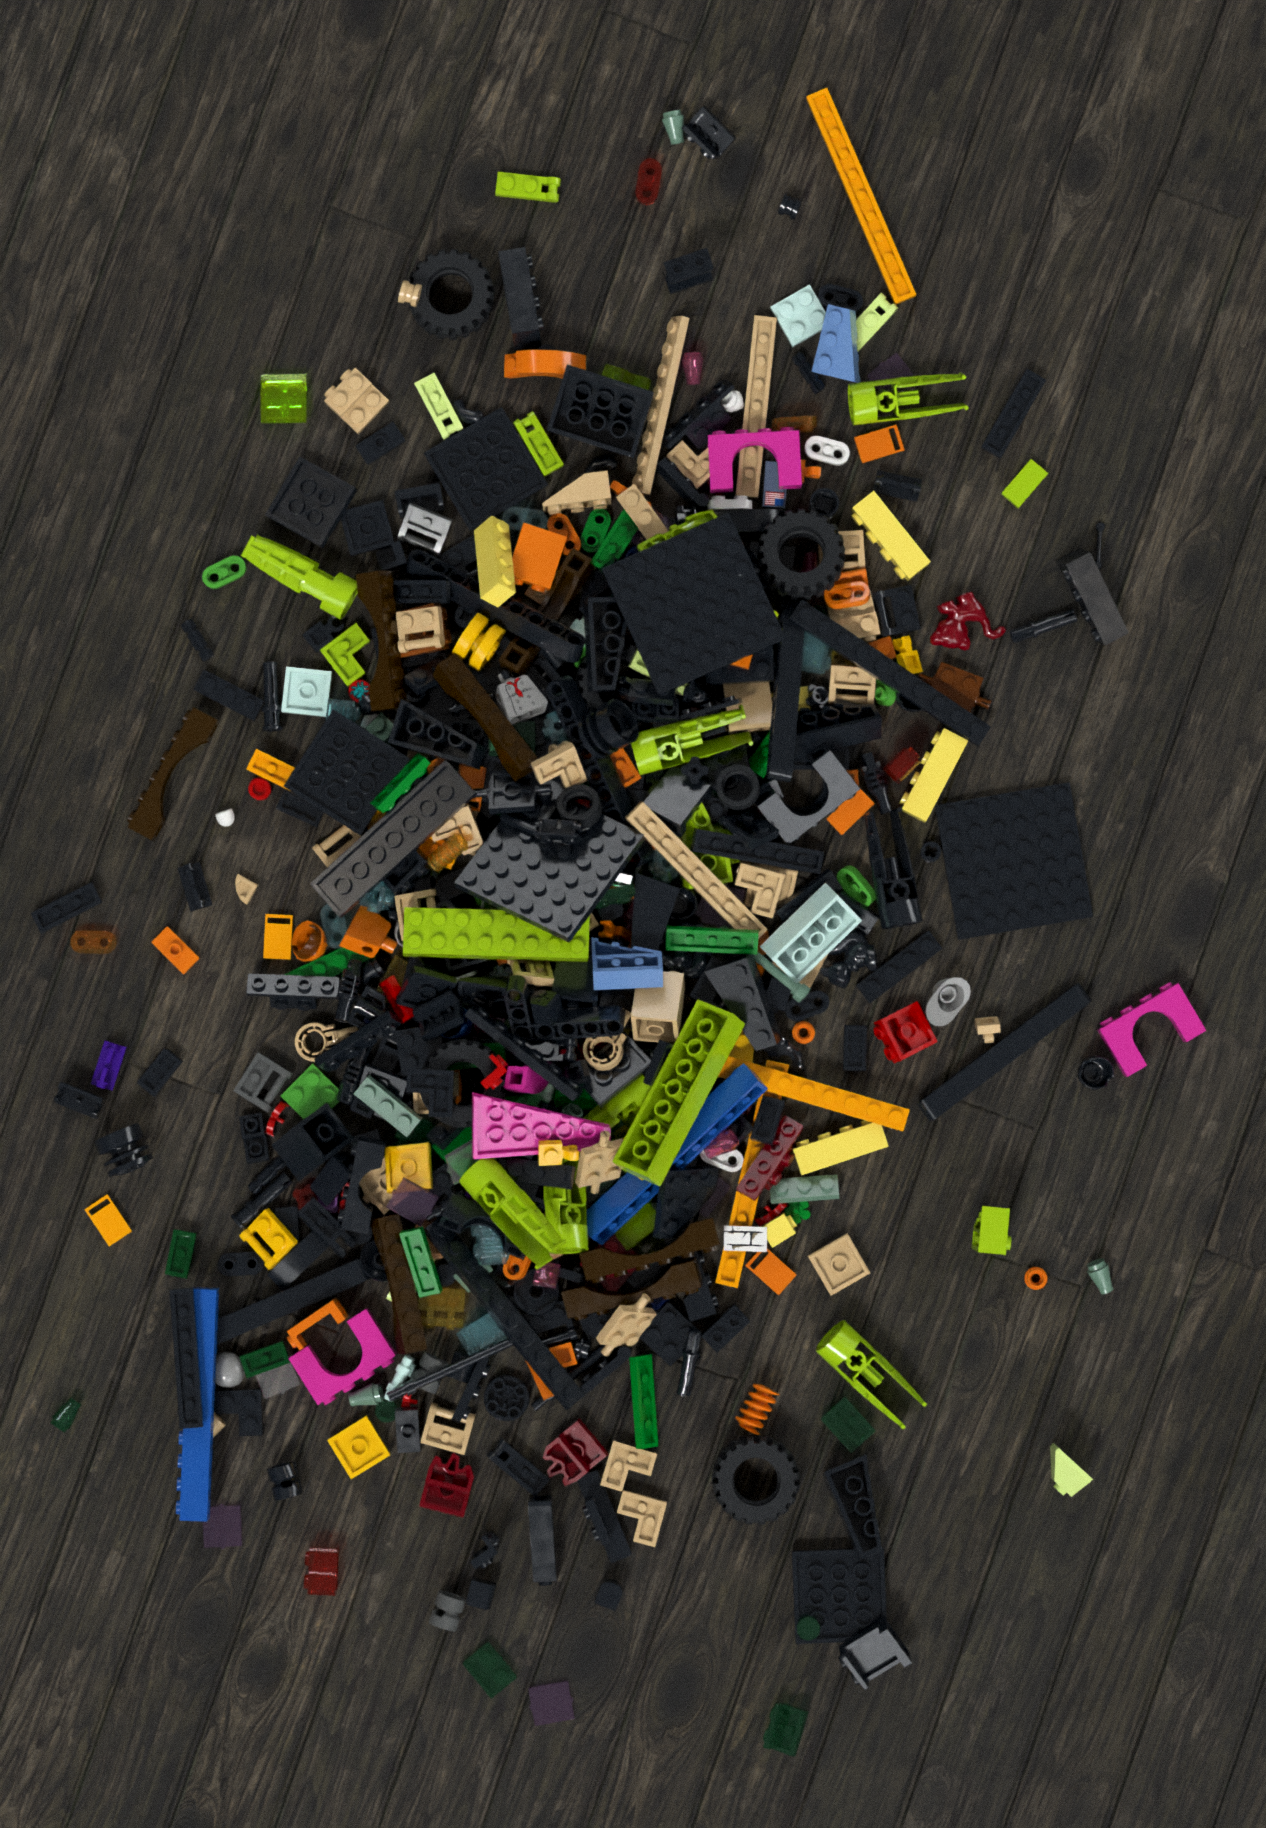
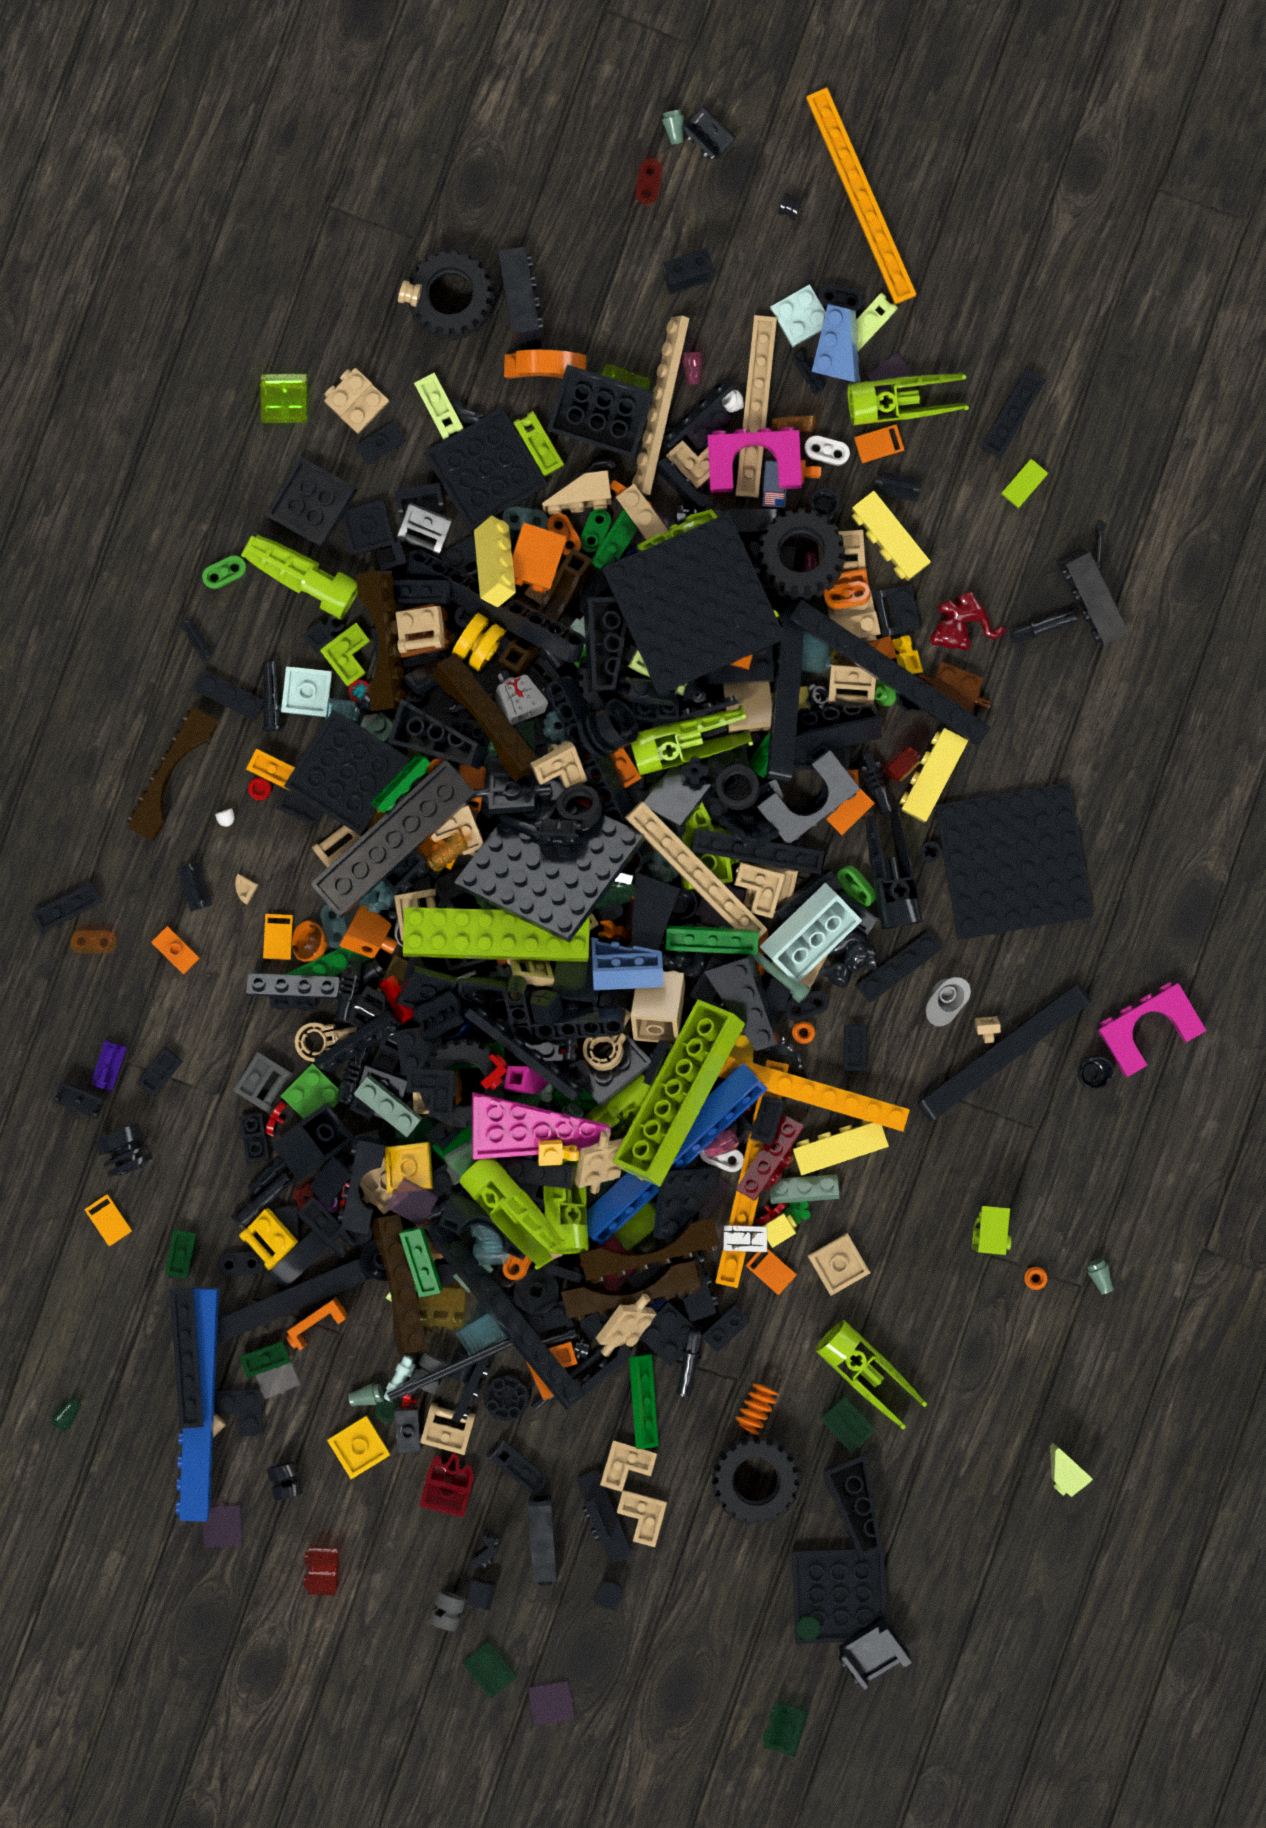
light grey hair [215,1352,245,1388] -> none
dark pink arch [288,1307,397,1405] -> none
lime plate [495,172,561,202] -> none
clear pink tile [533,1262,560,1289] -> none
dark red plate [543,1418,609,1486] -> none
white plate [707,495,752,511] -> none
red plate [873,1001,938,1063] -> none

